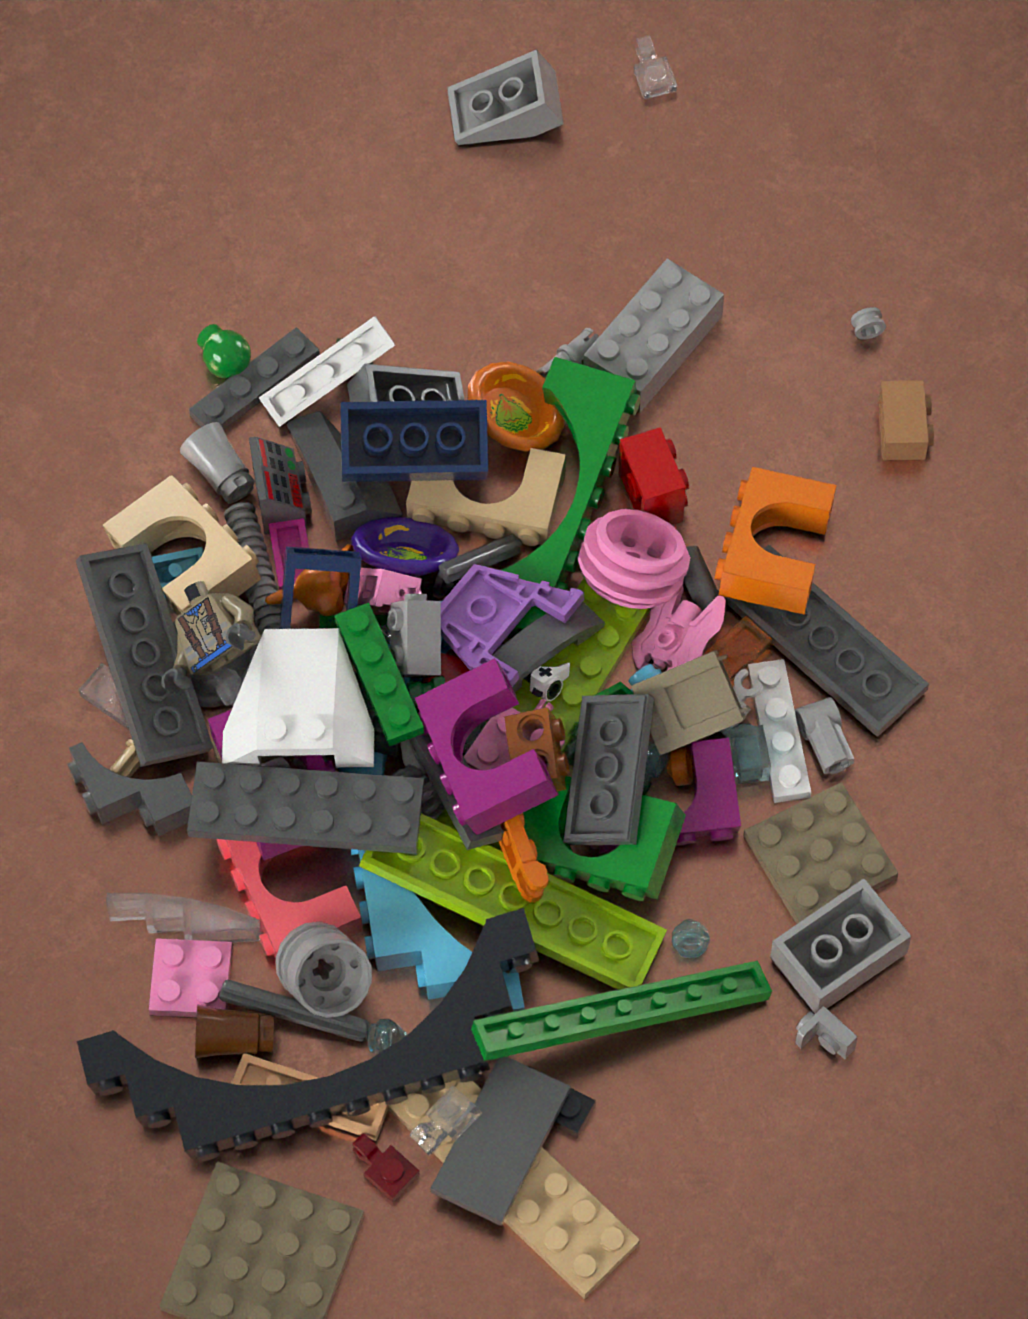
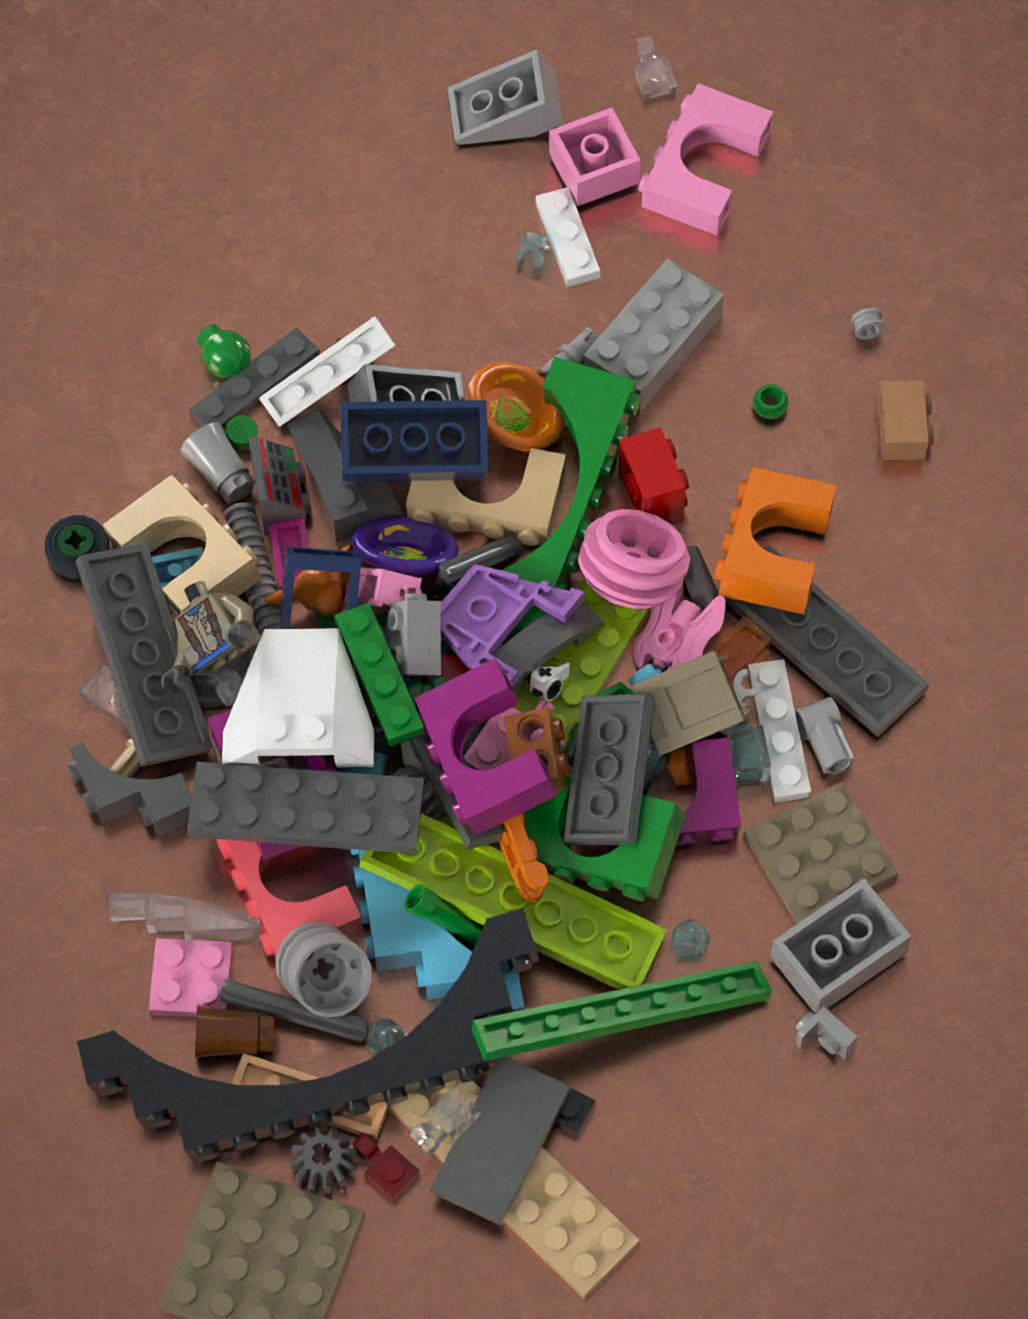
none -> black wheel [44,515,110,579]
none -> green piece [226,415,258,452]
none -> dark grey gear [290,1125,356,1194]
none -> green plant [404,884,483,945]
none -> clear light blue plate [516,231,552,268]
none -> white plate [536,187,600,287]
none -> bright pink brick [549,108,640,206]
none -> bright pink arch [638,83,773,236]
none -> green plate [753,384,789,419]

